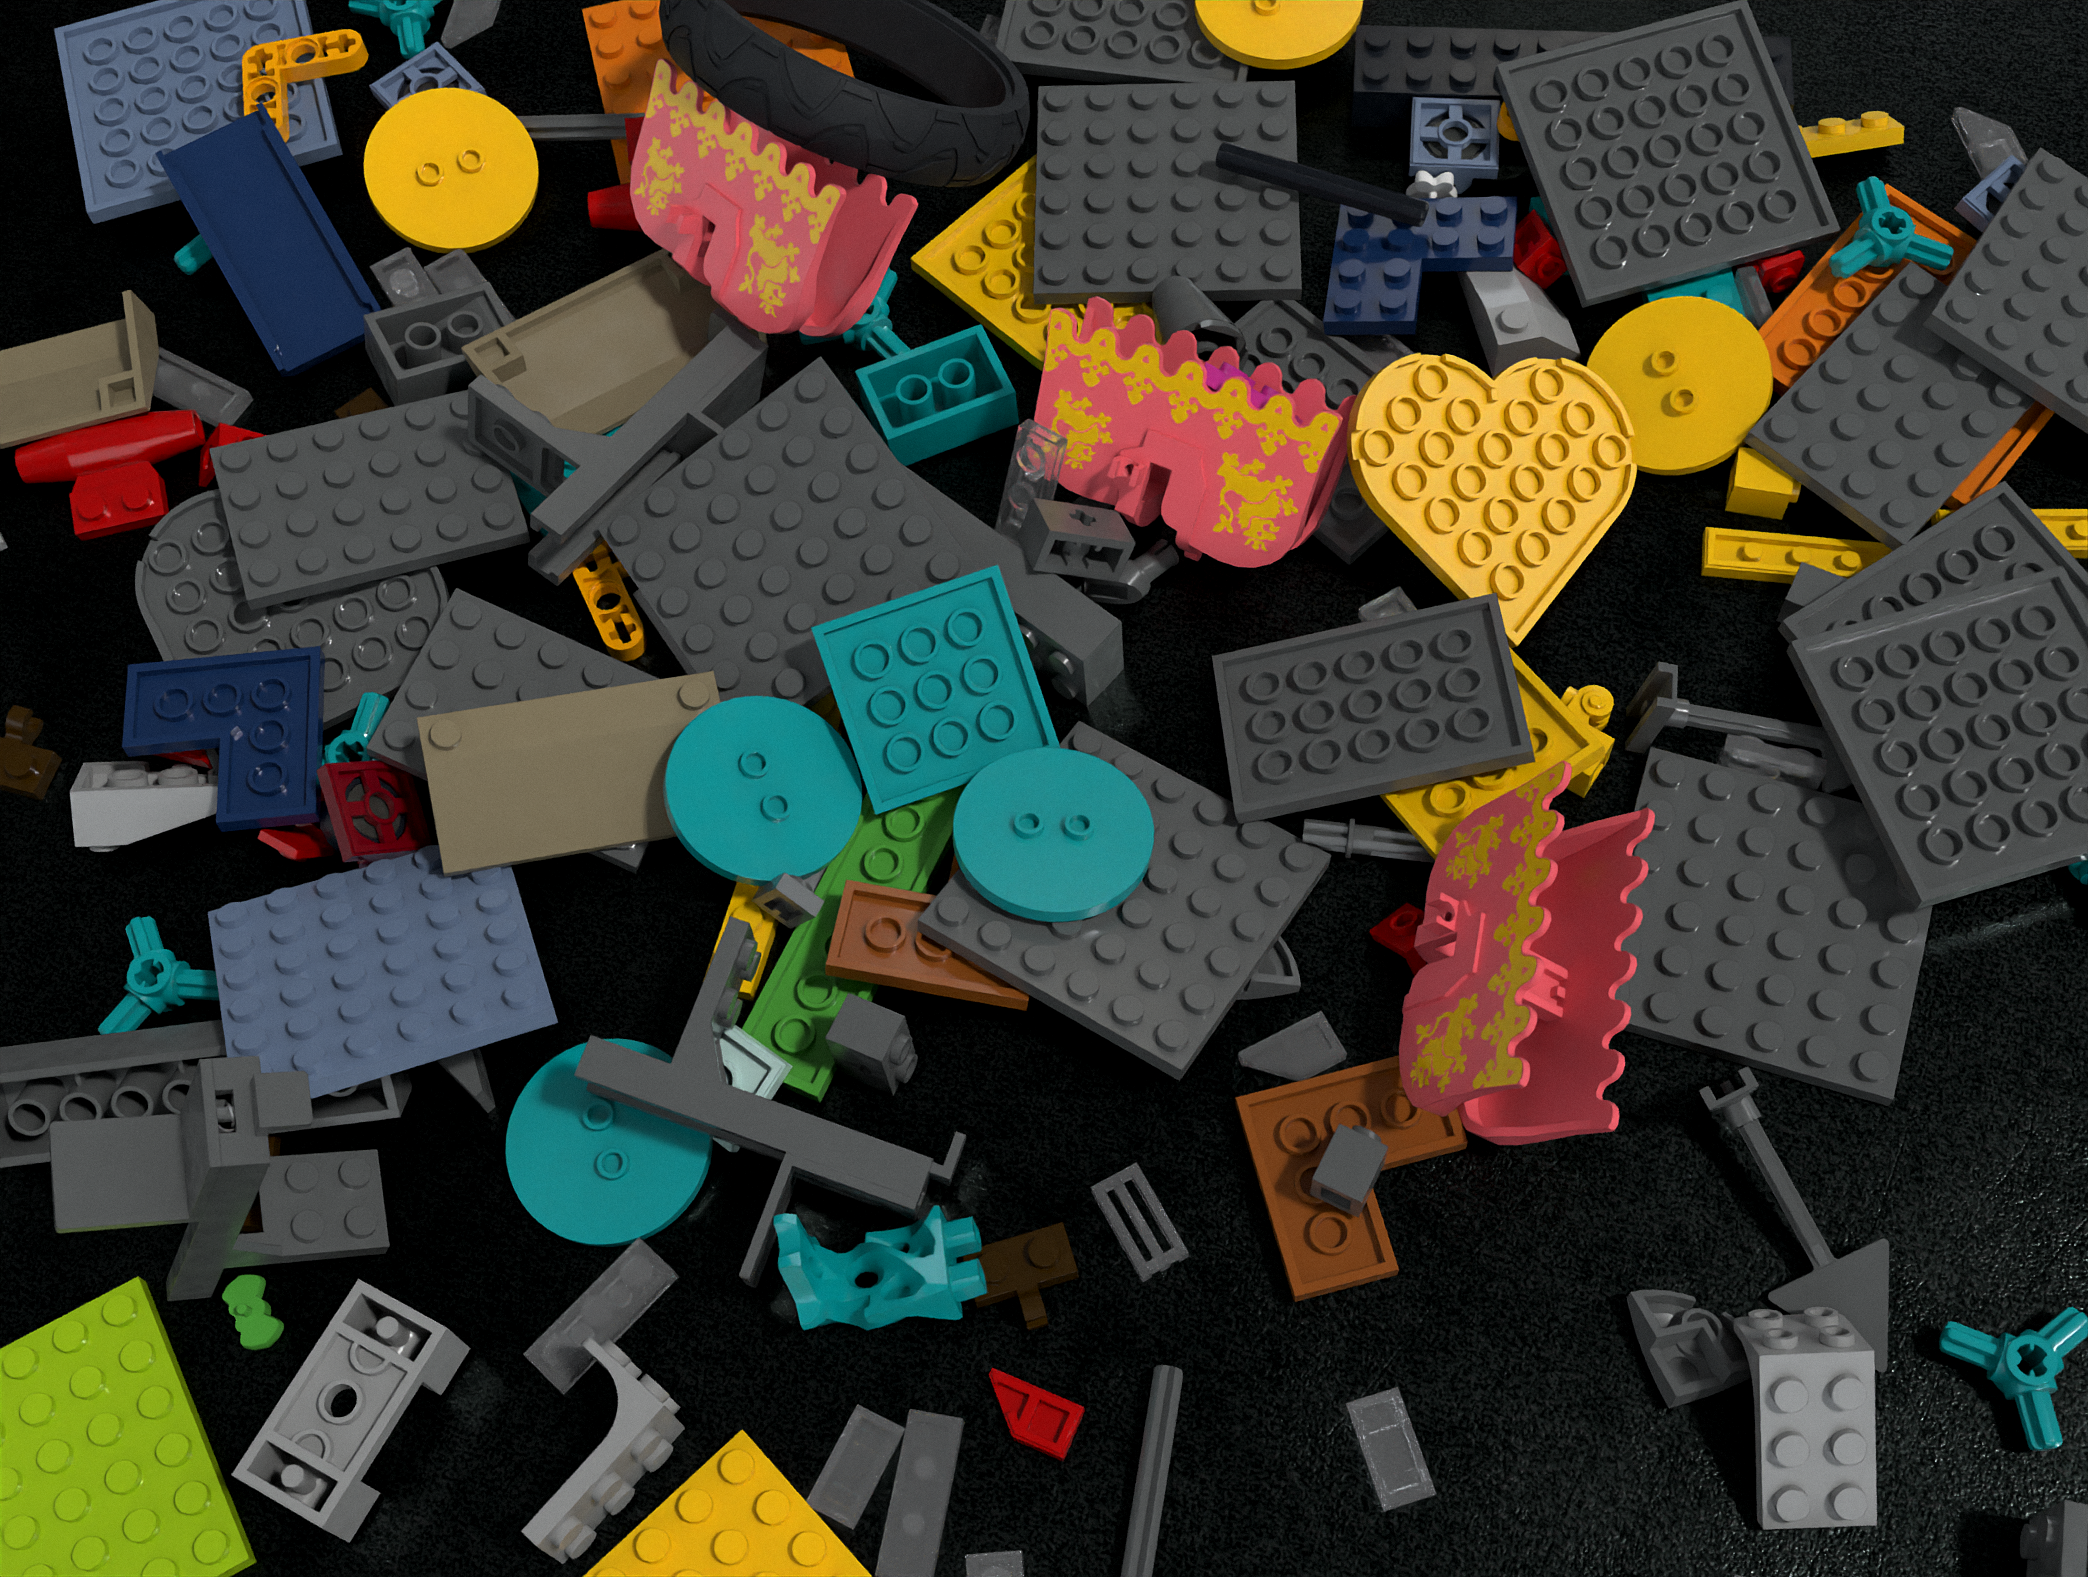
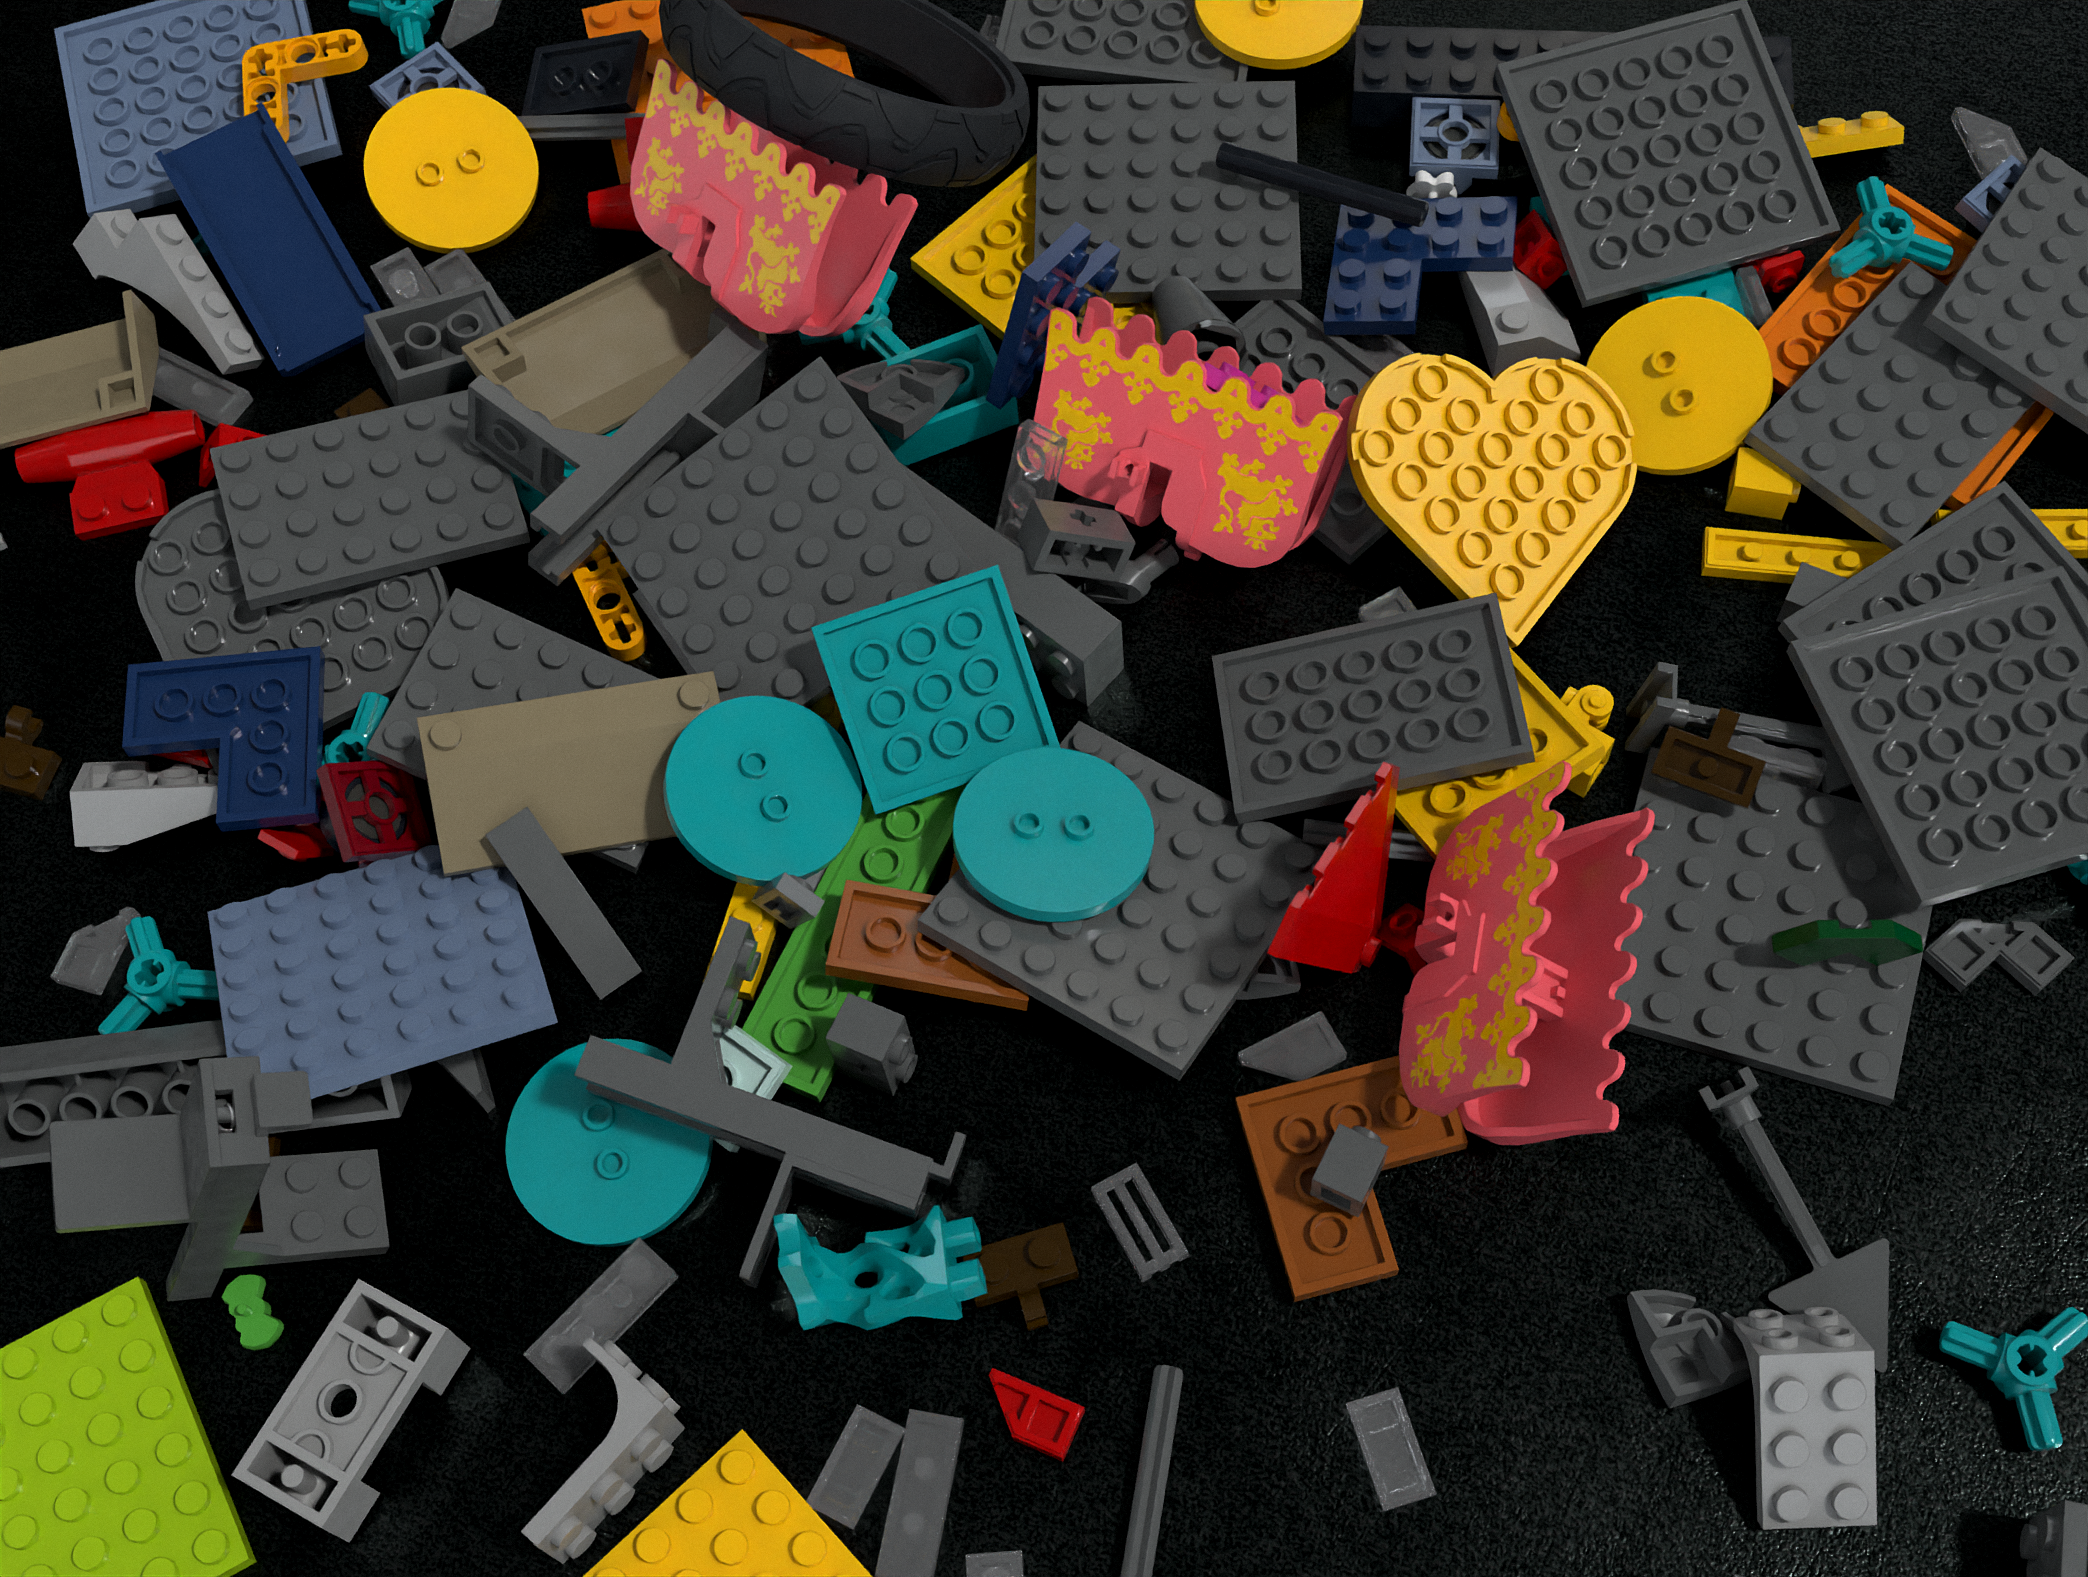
none -> clear tile [51,907,141,996]
none -> light grey arch [73,209,265,375]
none -> dark grey tile [485,807,642,1000]
none -> black plate [521,30,649,116]
none -> dark grey brick [837,359,965,440]
none -> dark blue plate [985,222,1121,410]
none -> red slope [1267,762,1400,974]
none -> dark brown plate [1651,707,1766,810]
none -> dark green tile [1771,920,1924,966]
none -> dark grey tile [1922,919,2075,996]

